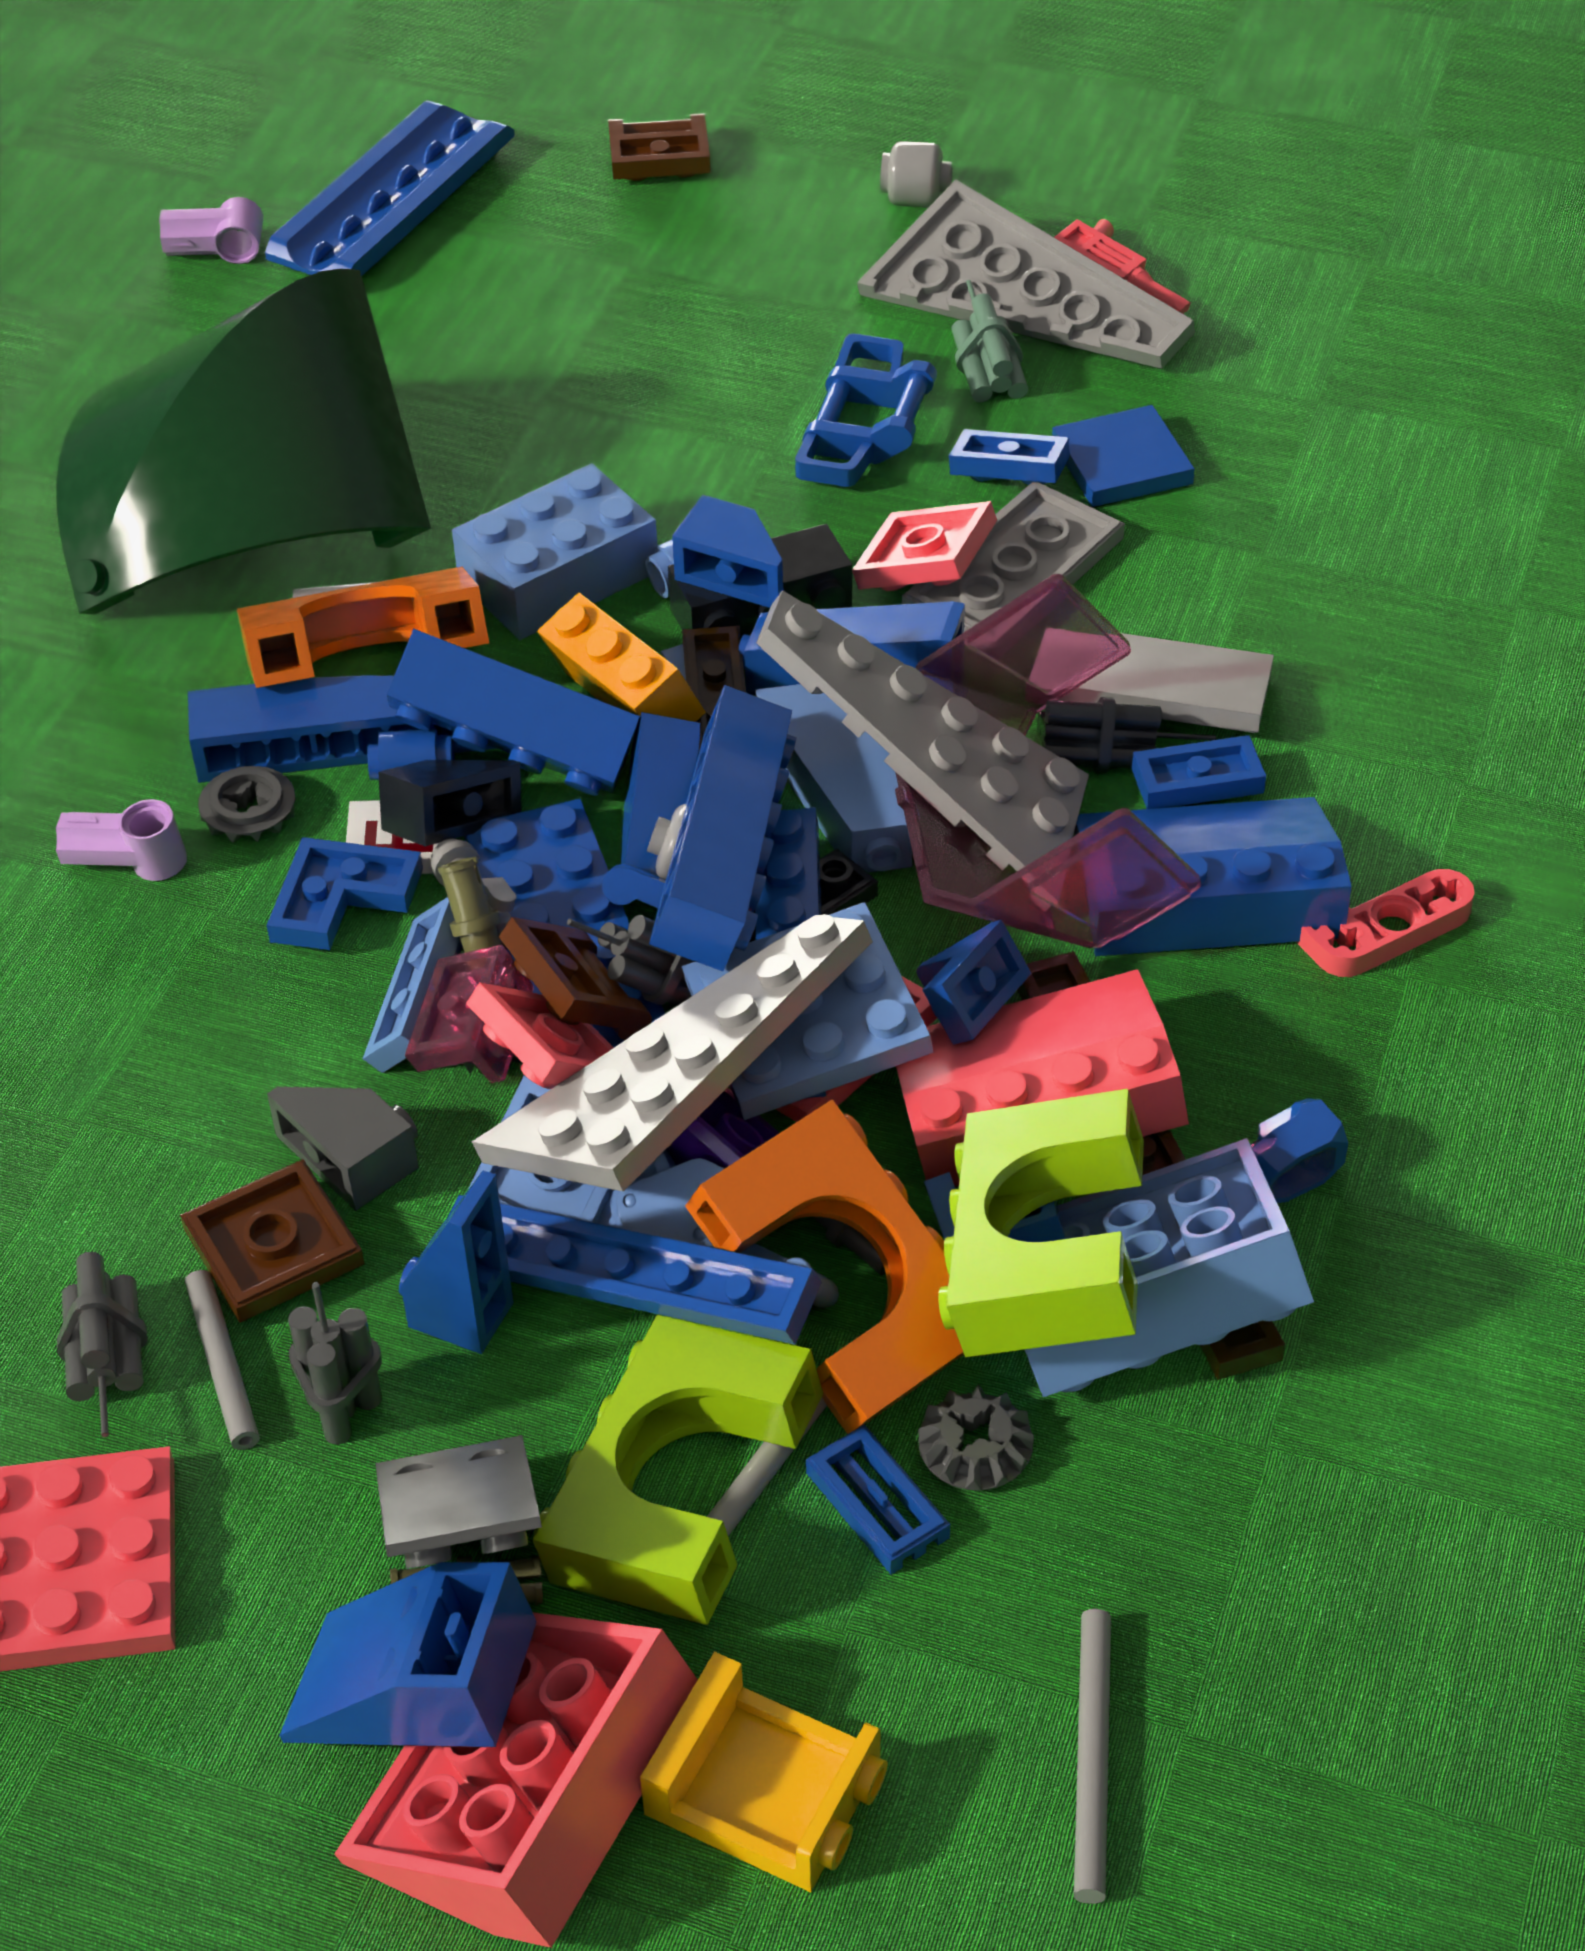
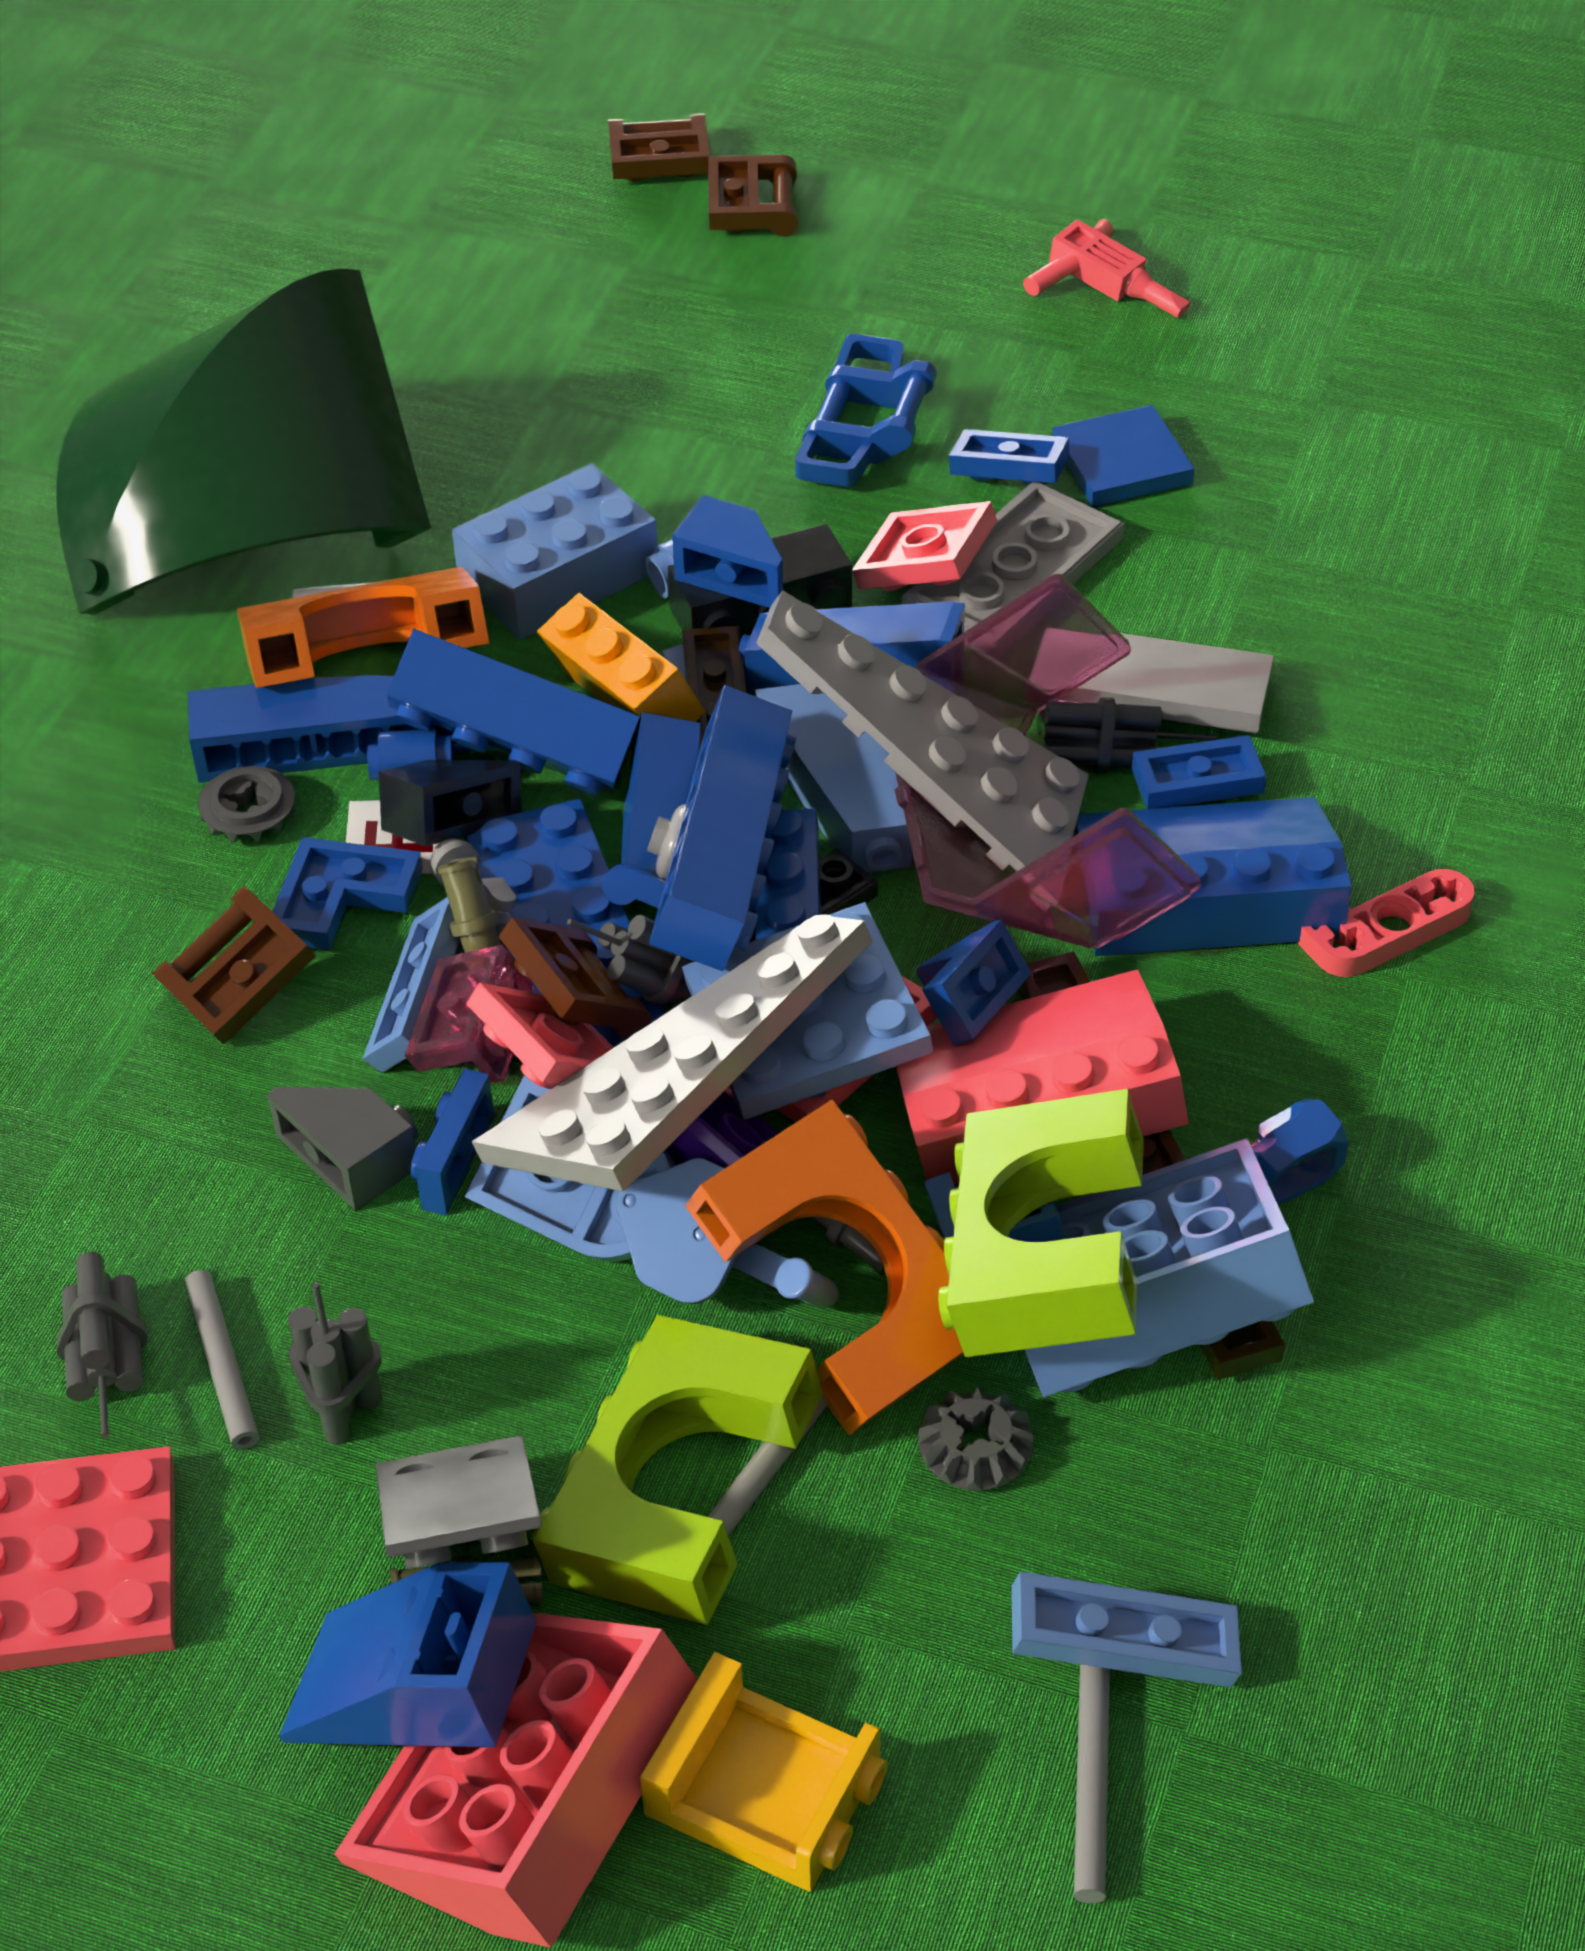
lavender piece [56,799,187,881] -> none
lavender piece [159,197,264,264] -> none
reddish brown plate [180,1159,365,1323] -> none
blue plate [265,100,515,276] -> none
blue slope [399,1170,514,1354] -> none
blue plate [448,1195,822,1345] -> none
blue tile [806,1424,950,1575] -> none
light grey wing [857,180,1195,369] -> none
light grey head [880,141,953,208] -> none
sand green piece [951,280,1028,402] -> none
none -> reddish brown plate [152,885,316,1045]
none -> blue plate [411,1068,495,1216]
none -> reddish brown plate [708,154,799,237]
none -> medium blue plate [1011,1571,1242,1688]

